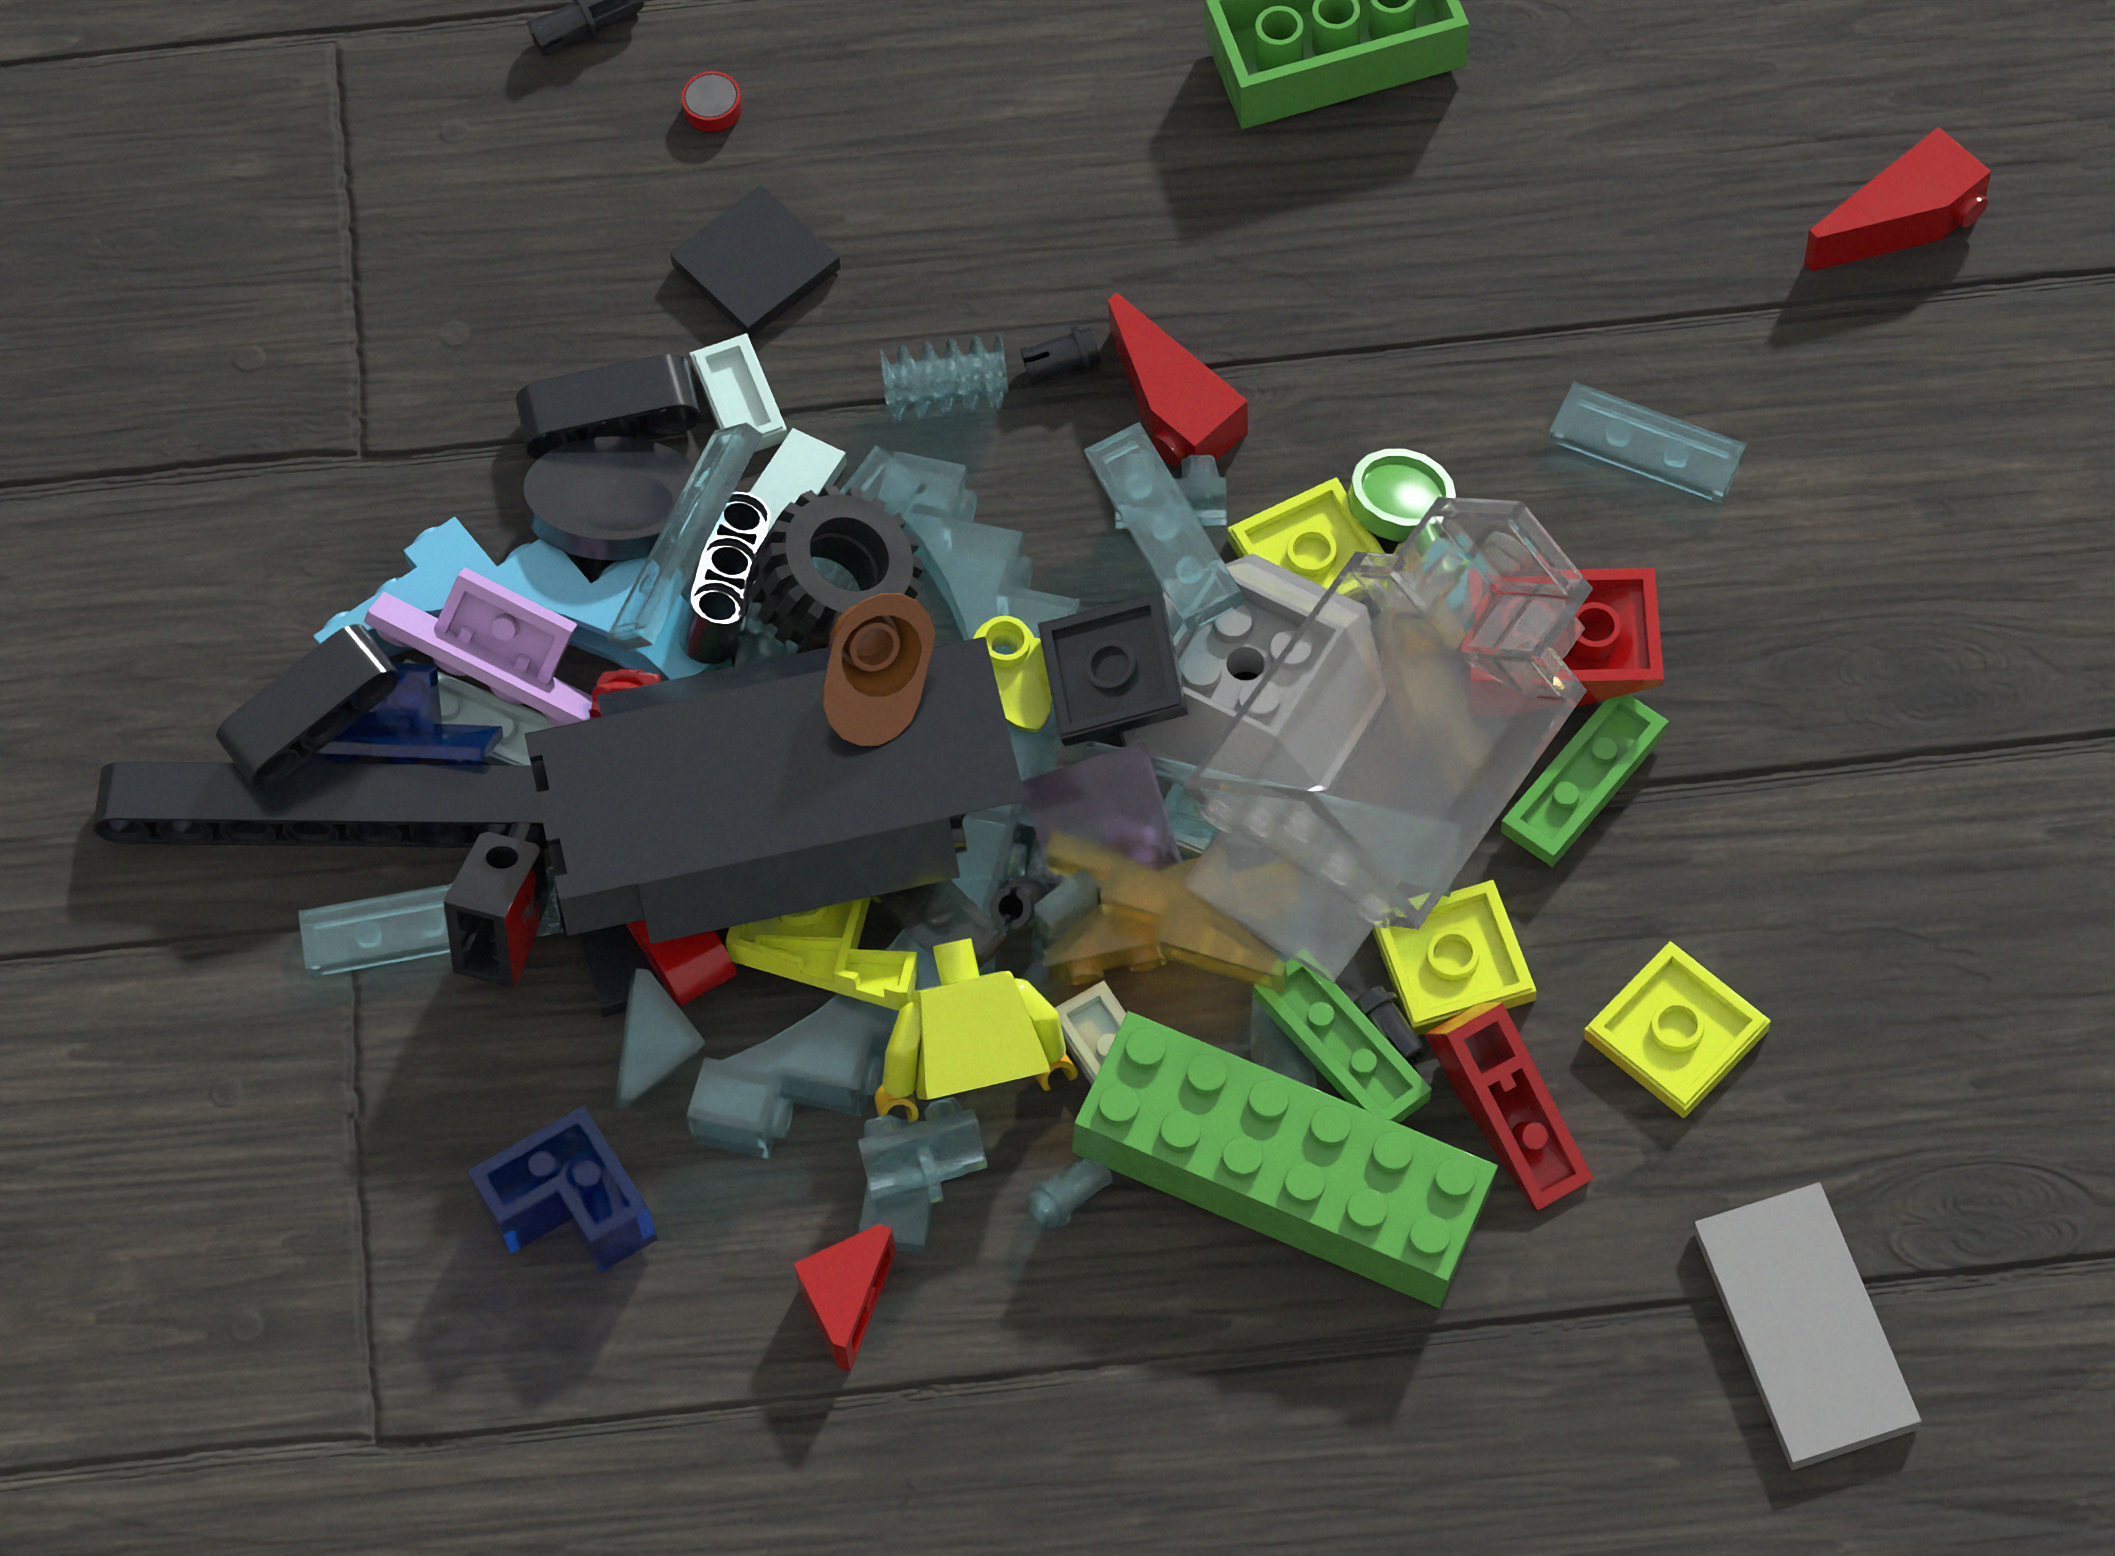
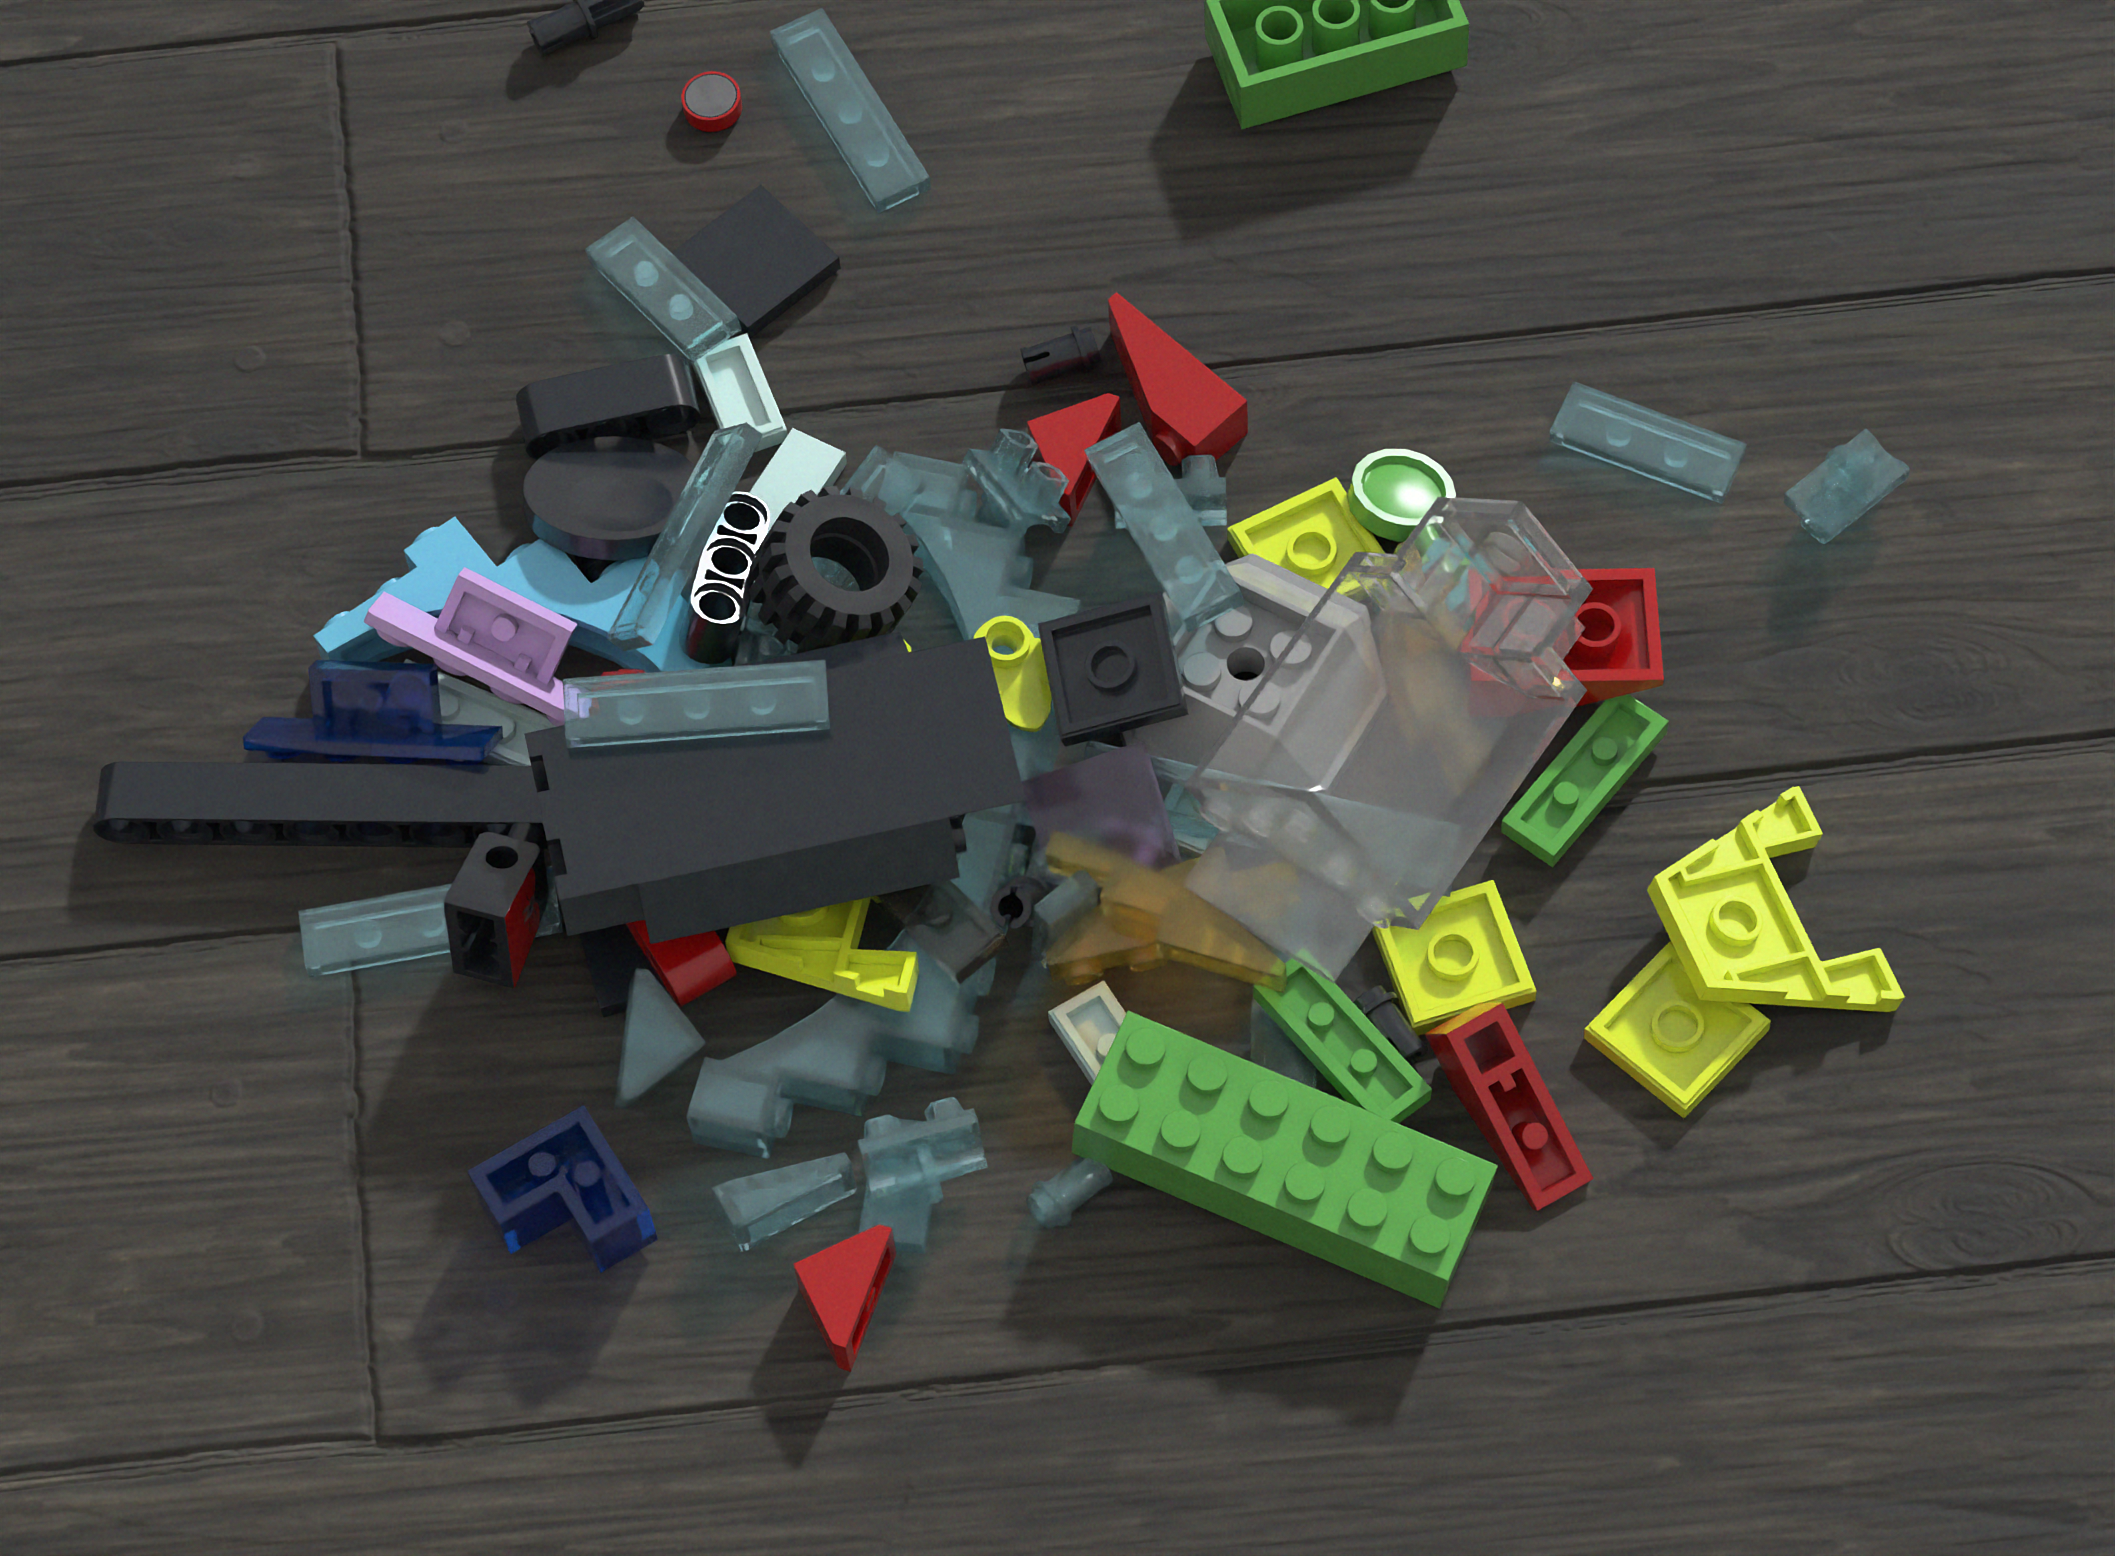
black beam [216,624,400,789] -> none
dark orange piece [822,593,935,746] -> none
neon yellow torso [874,938,1078,1124] -> none
clear light blue piece [879,333,1009,424] -> none
light grey tile [1693,1182,1922,1471] -> none
red slope [1804,127,1991,271] -> none
none -> clear light blue tile [563,660,830,748]
none -> clear light blue tile [585,217,741,363]
none -> clear light blue slope [711,1152,857,1252]
none -> clear light blue tile [770,8,931,214]
none -> clear light blue hips [961,428,1071,539]
none -> red slope [1027,393,1122,527]
none -> neon yellow wing [1647,786,1905,1012]
none -> clear light blue hips [1783,429,1910,544]

